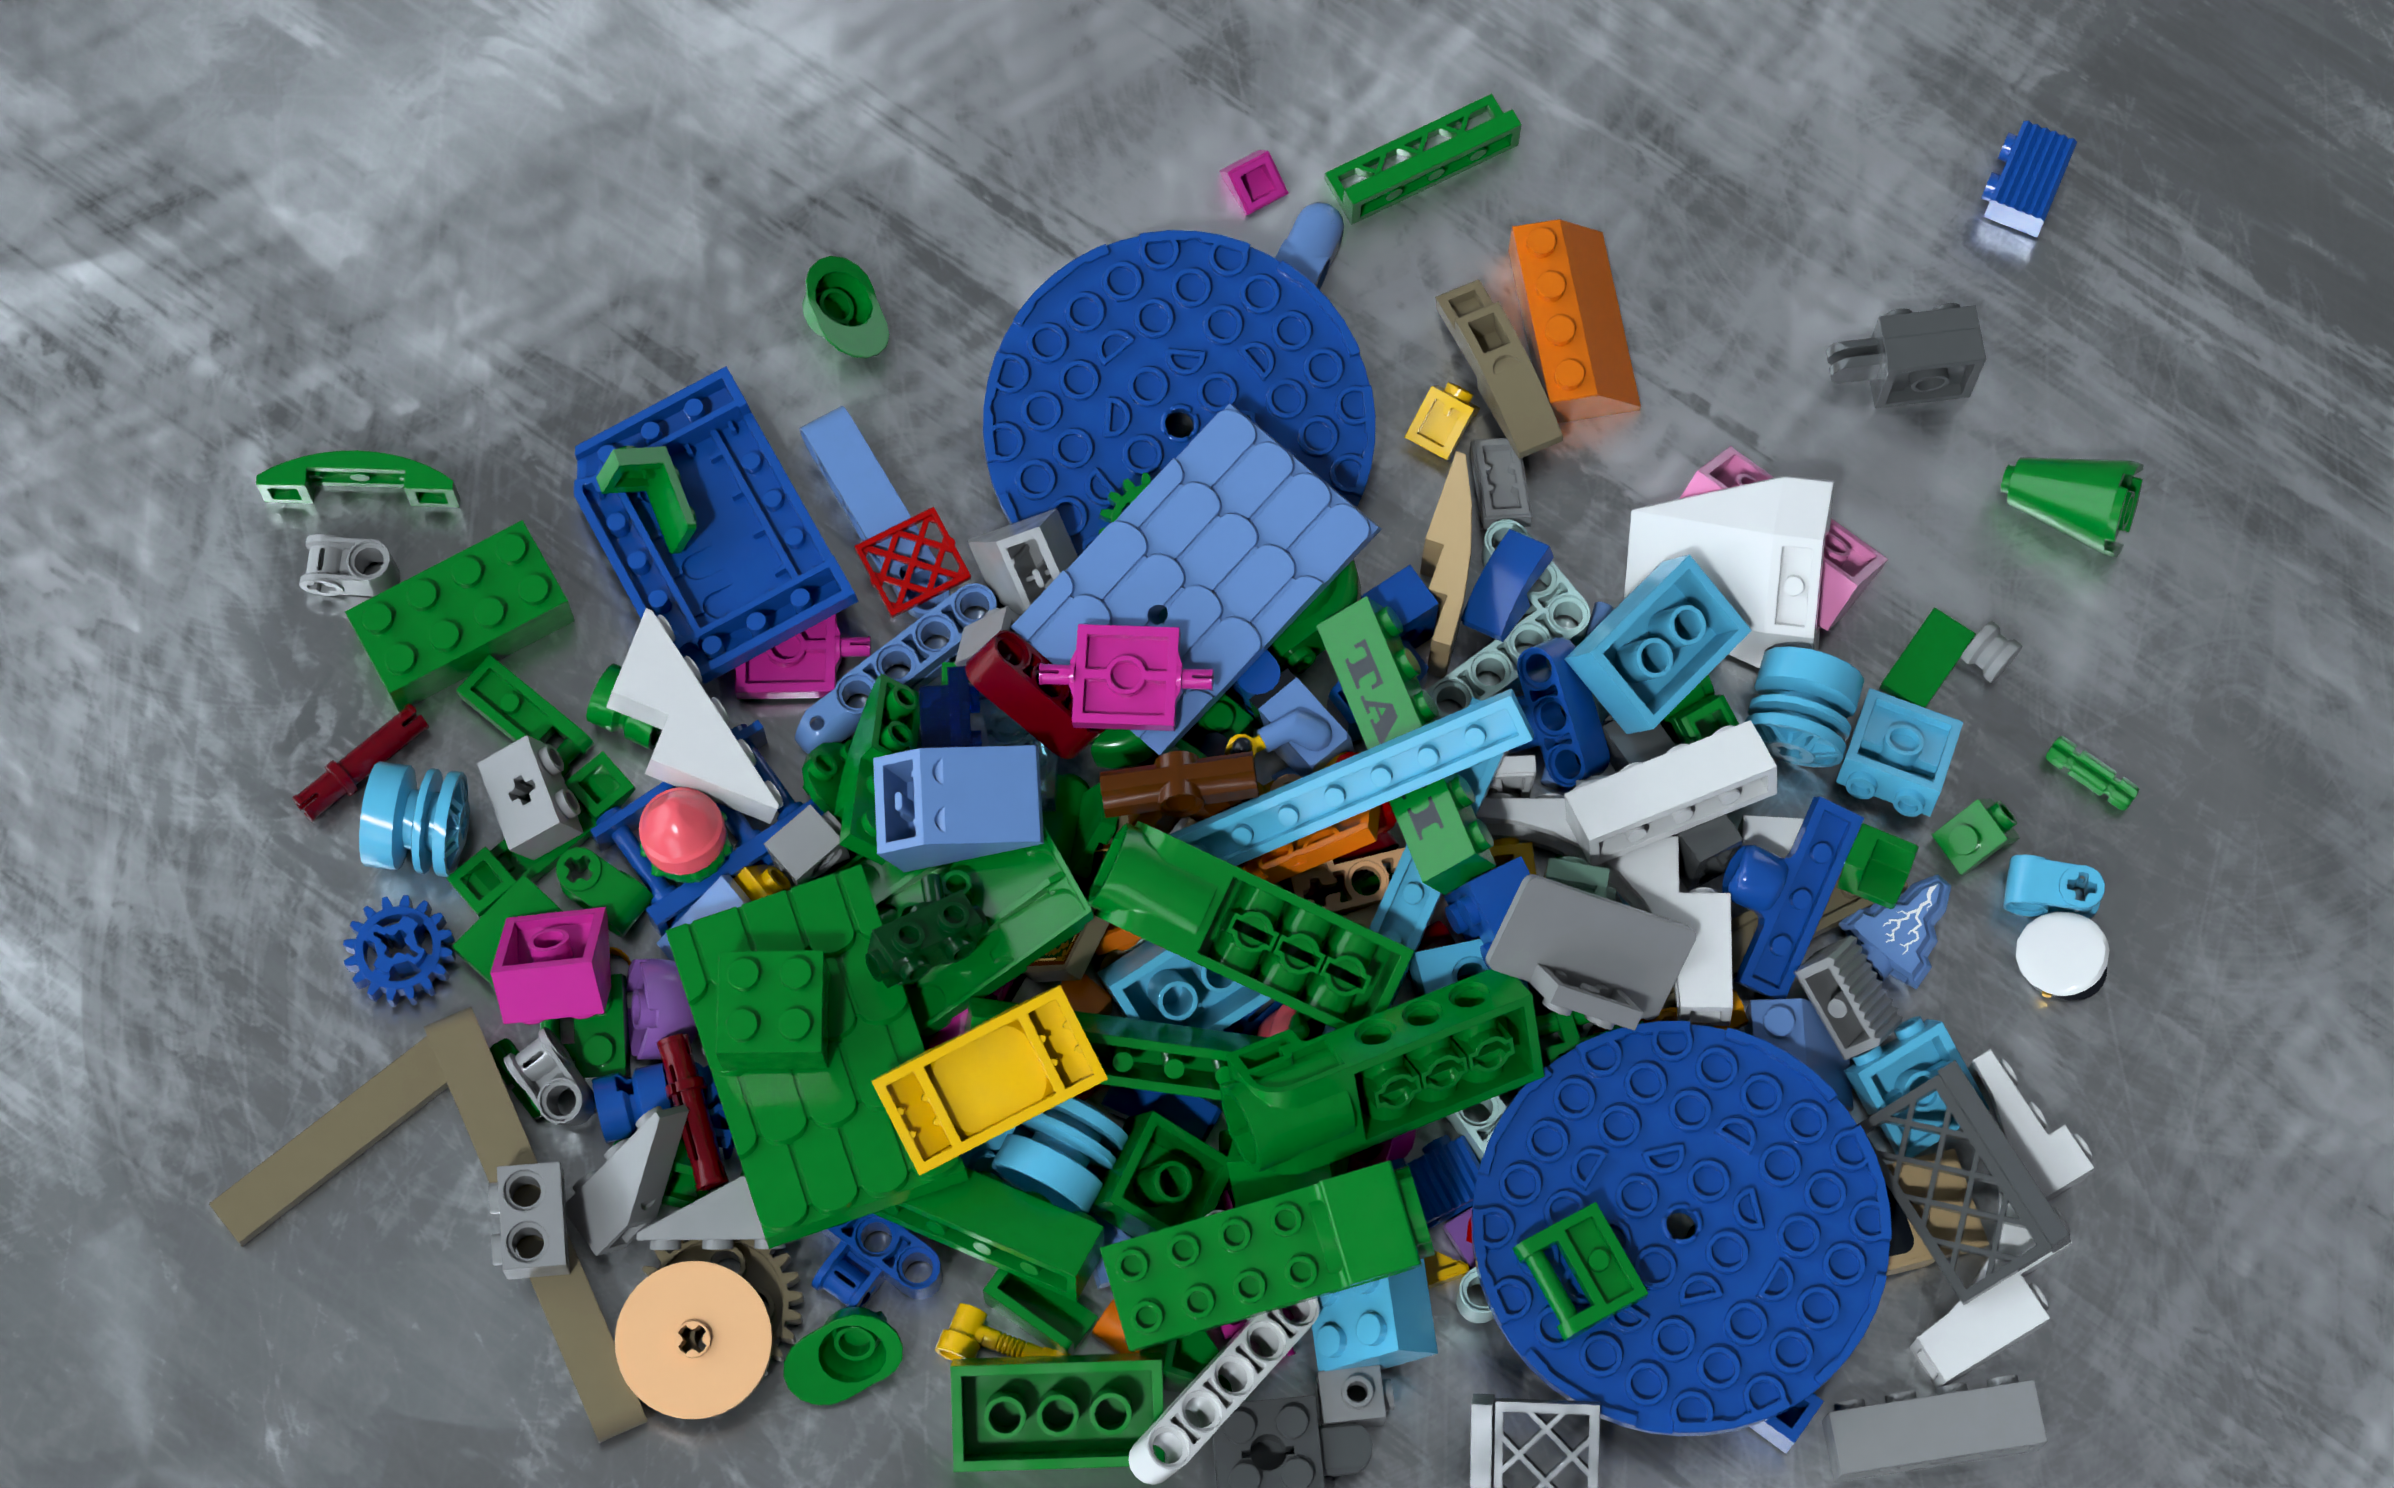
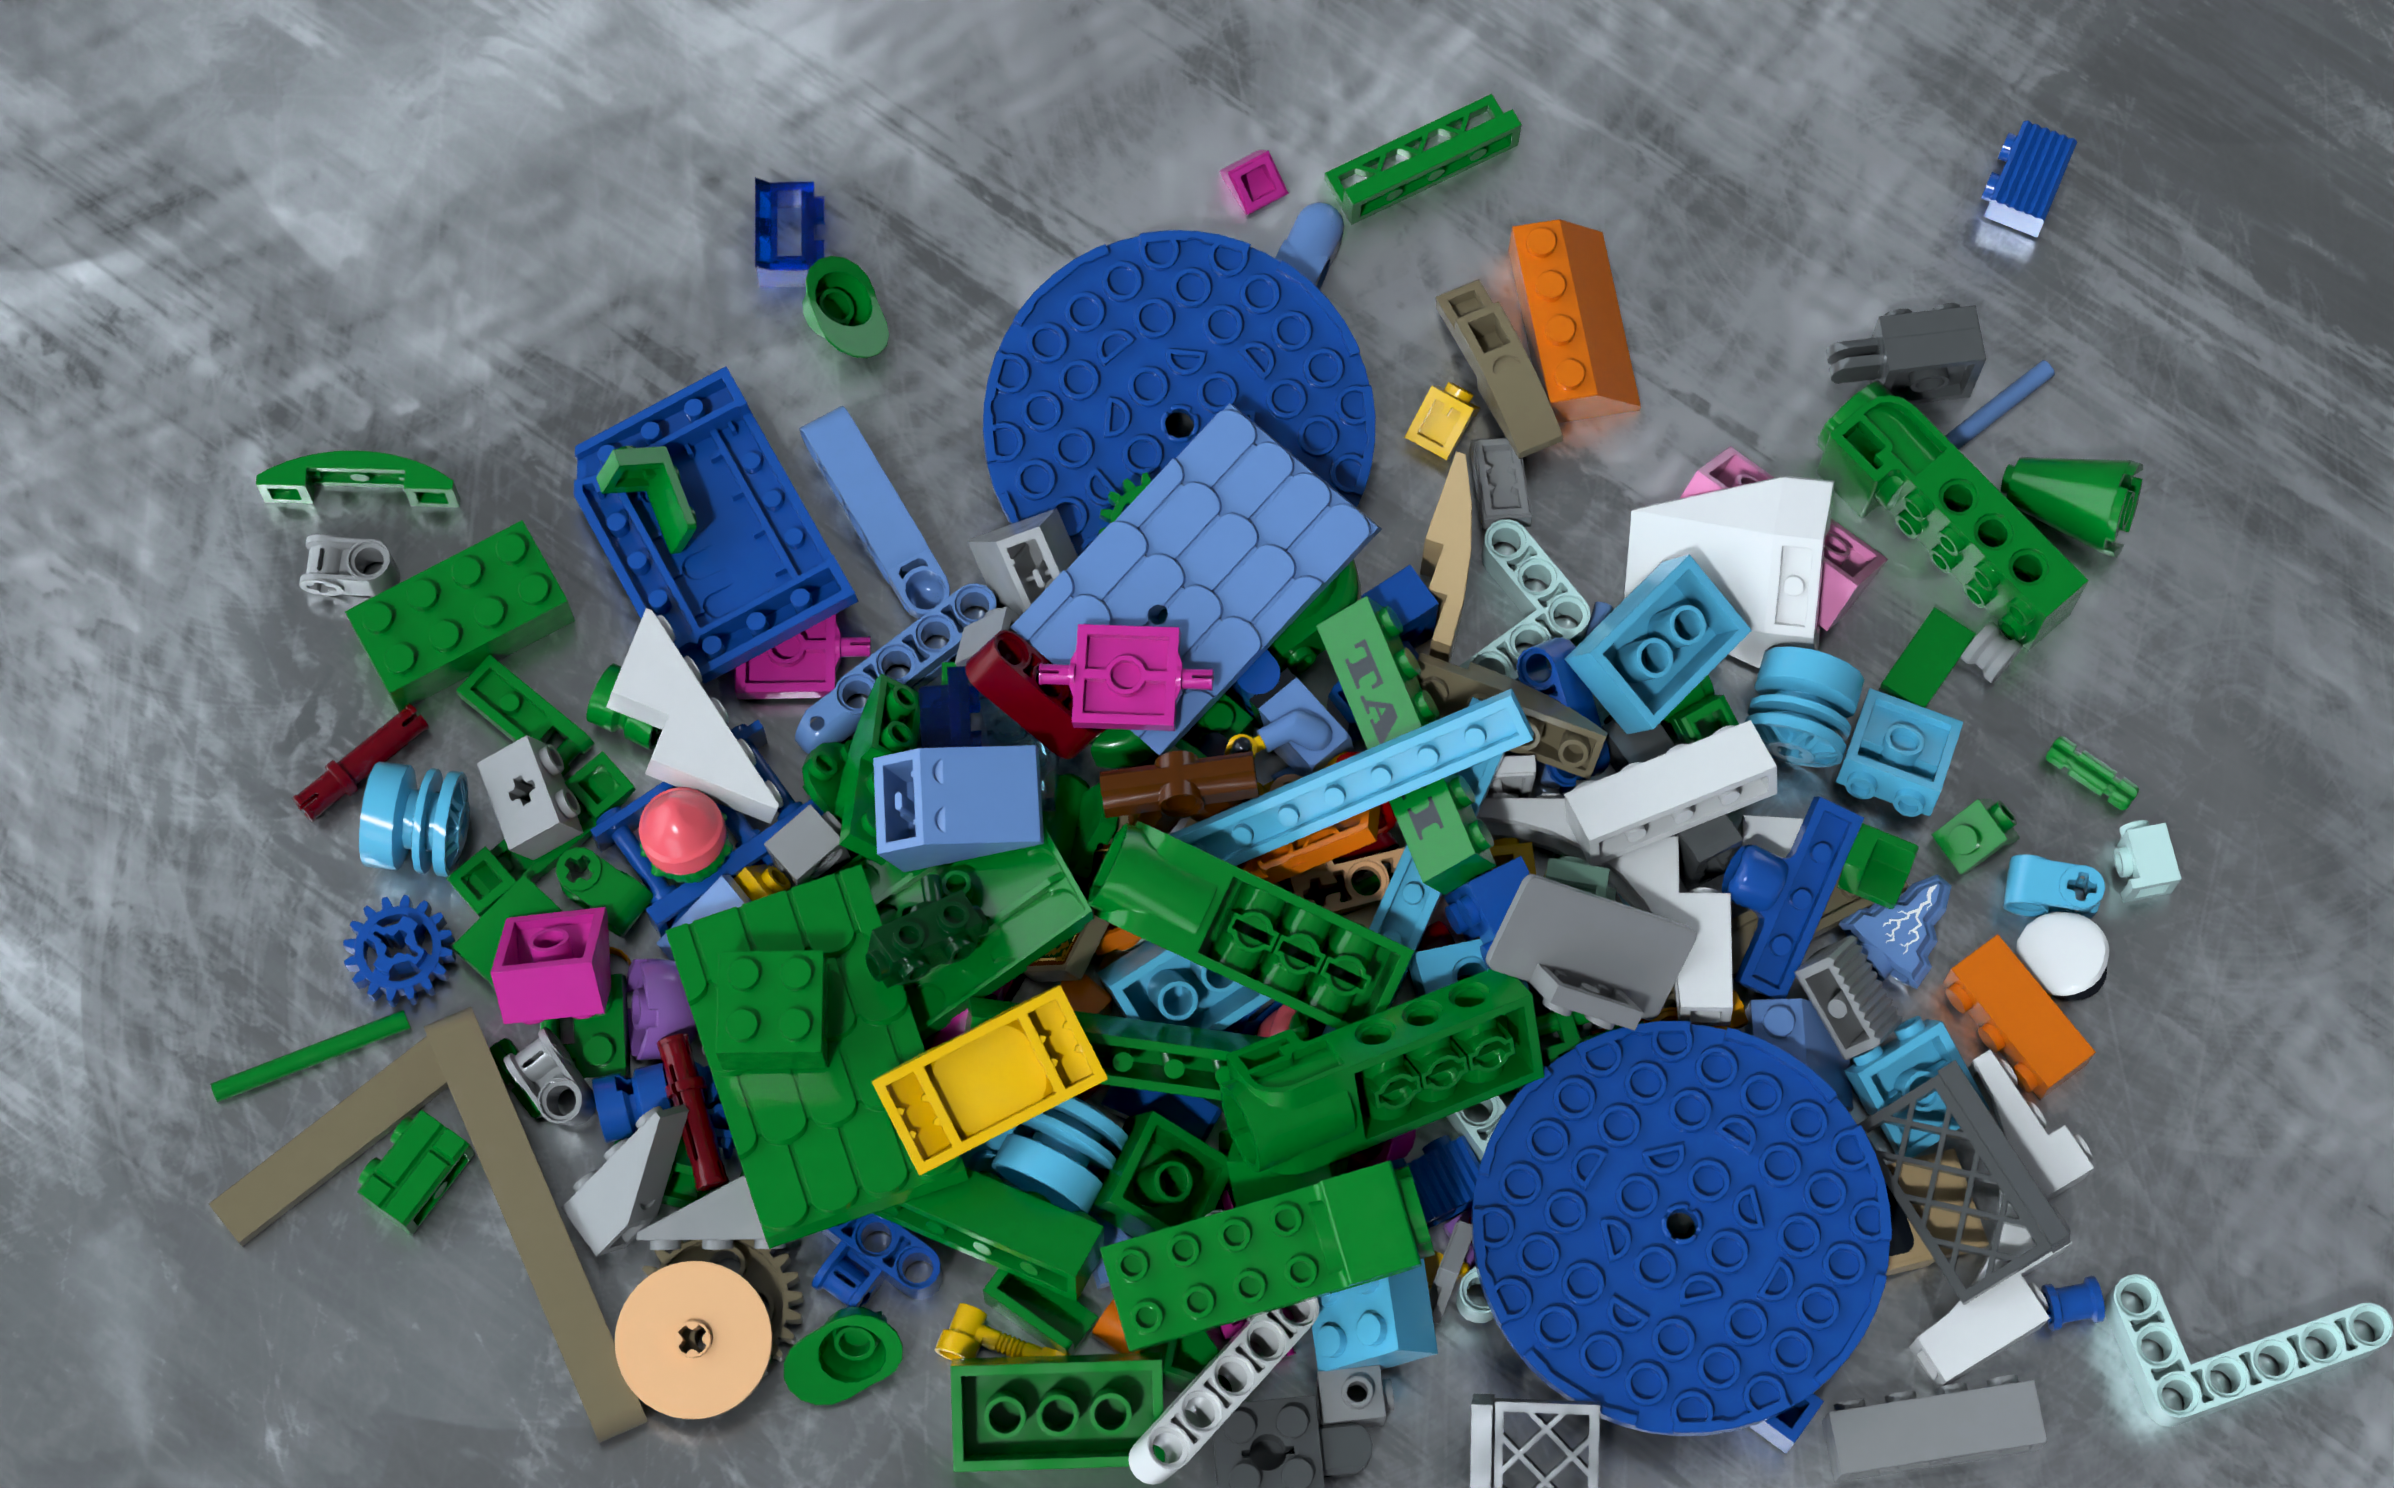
light grey brick [488,1161,570,1280] -> none
red window [854,507,971,618] -> none
blue slope [1461,529,1554,642] -> none
green plate [1512,1202,1649,1342] -> none
none -> green bar [210,1010,411,1102]
none -> green brick [357,1110,475,1236]
none -> clear blue window [755,177,826,288]
none -> dark tan slope [1416,652,1607,780]
none -> light grey tile [1429,1220,1472,1325]
none -> green brick [1817,381,2089,651]
none -> orange brick [1943,934,2096,1100]
none -> medium blue bar [1945,360,2055,450]
none -> blue bush [2041,1276,2105,1331]
none -> light aqua beam [2104,1274,2394,1427]
none -> light aqua brick [2114,820,2182,903]

